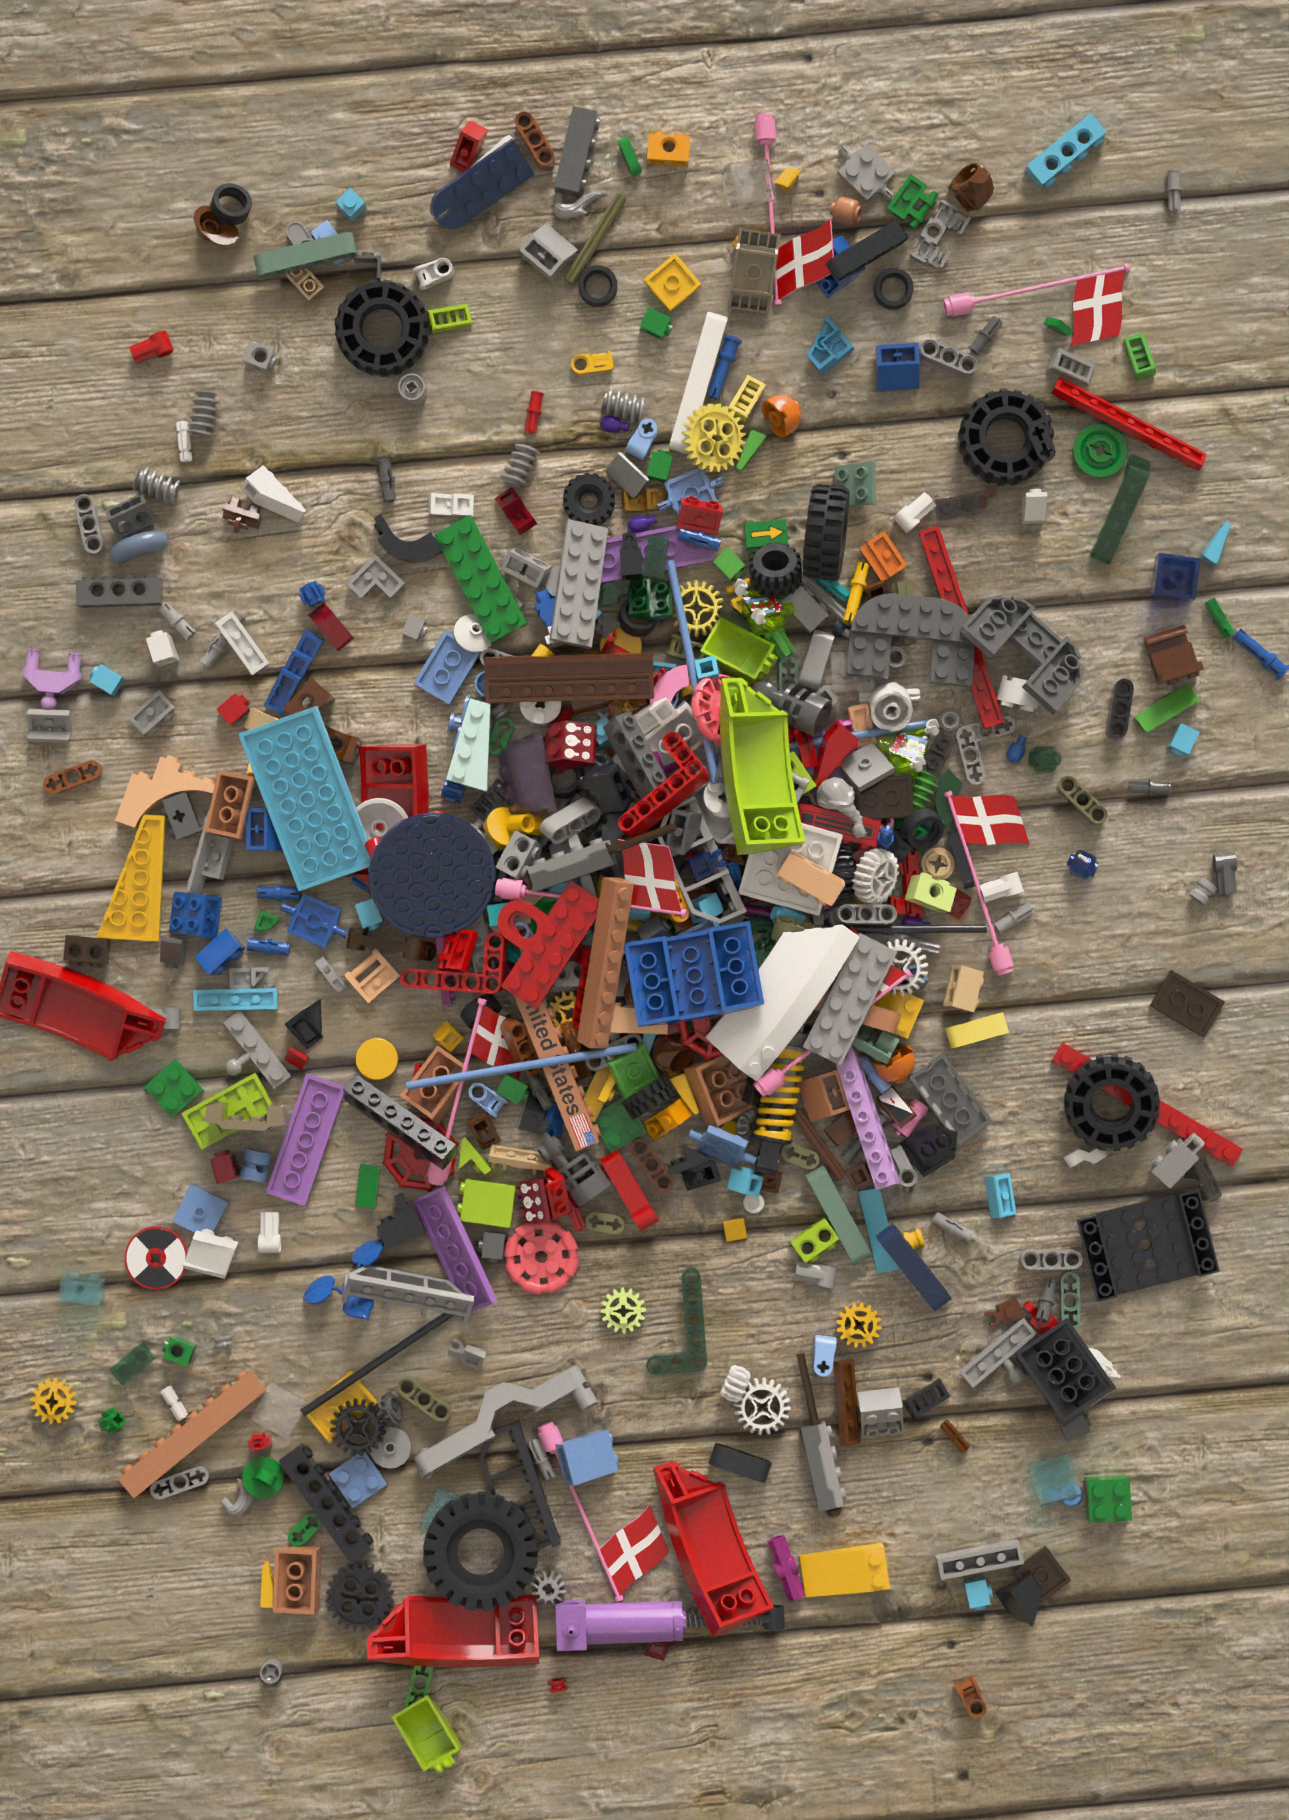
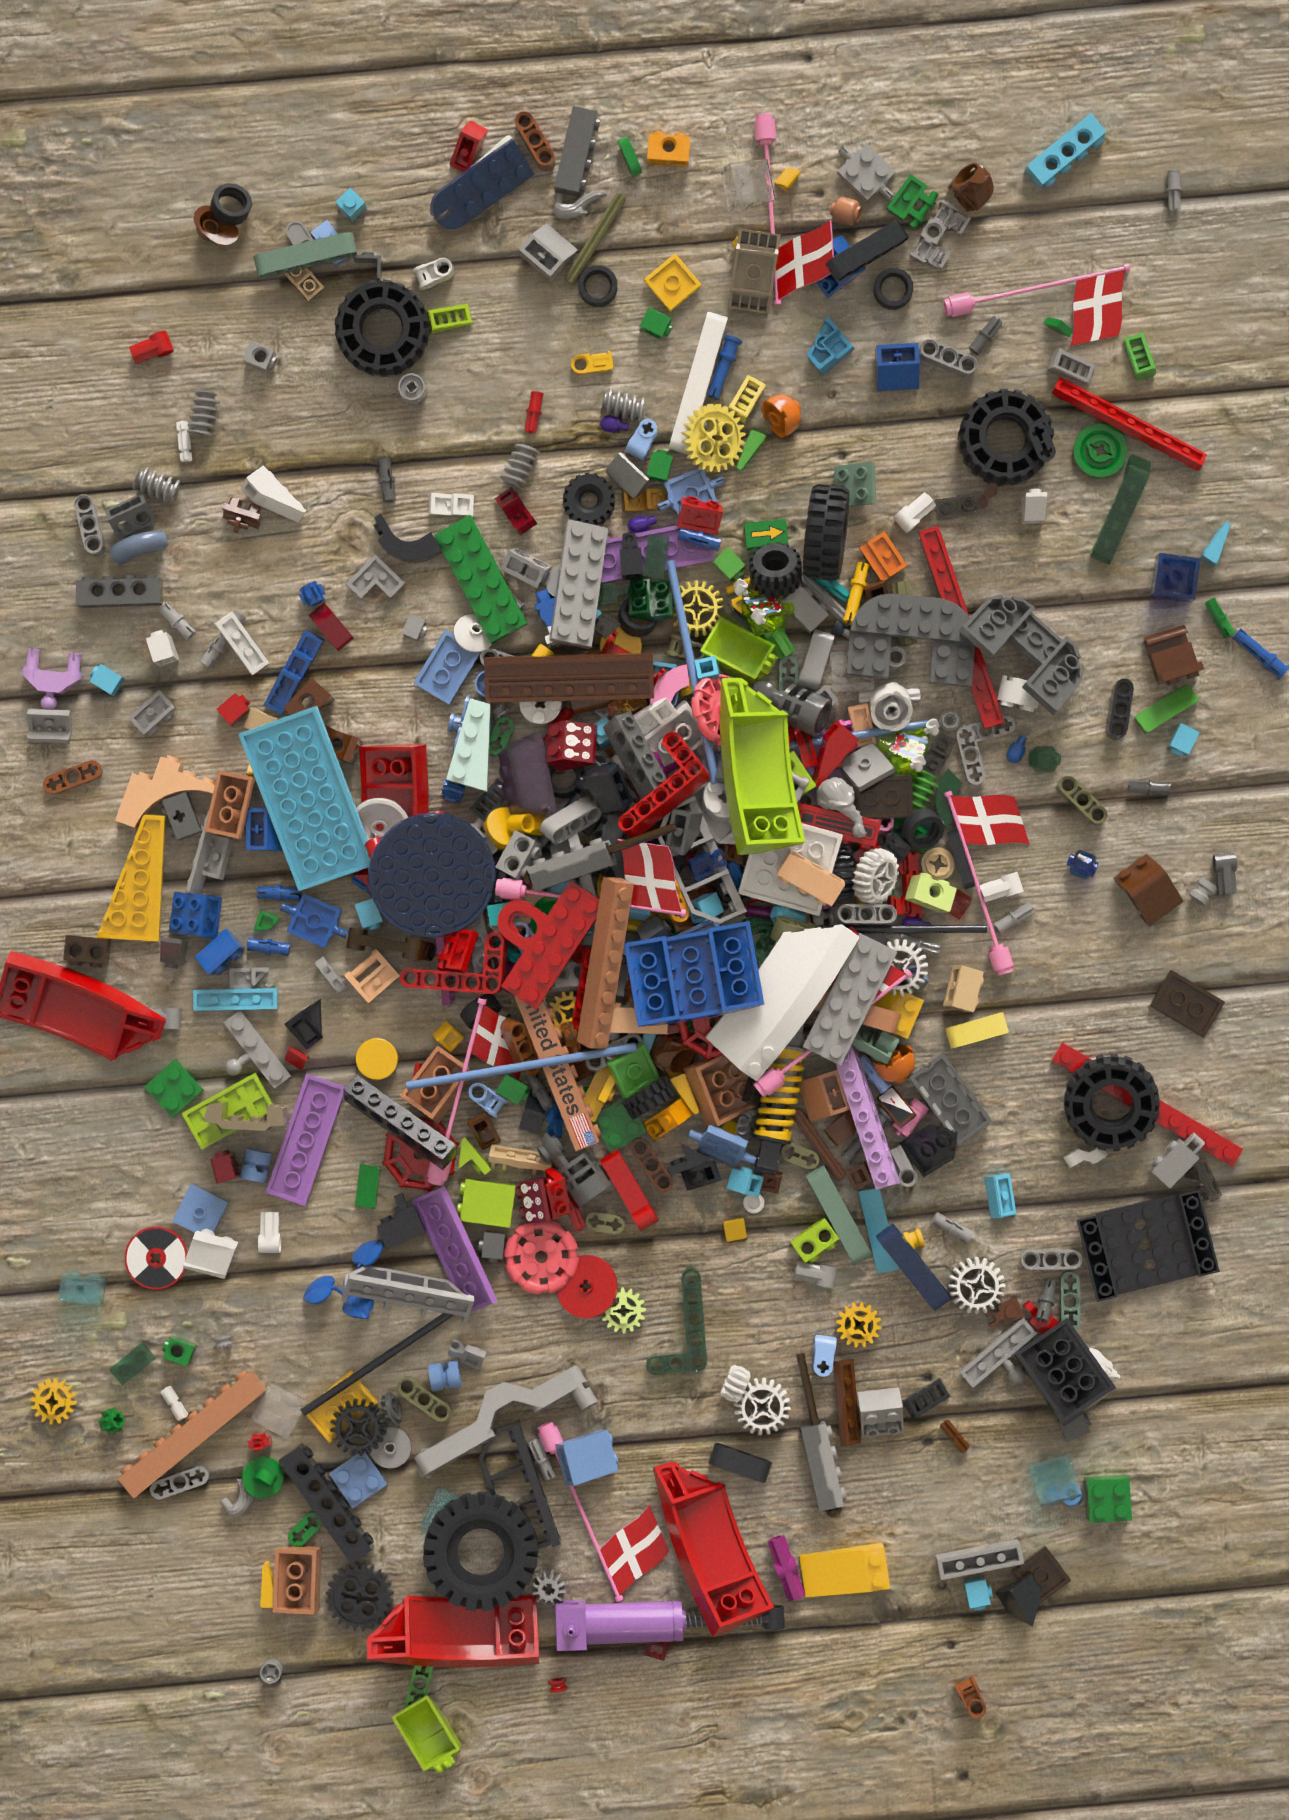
blue axle [877,825,894,851] -> none
none -> medium blue wheel [429,1360,462,1392]
none -> red piece [557,1255,618,1318]
none -> white gear [948,1257,1005,1314]
none -> reddish brown piece [1113,854,1183,927]

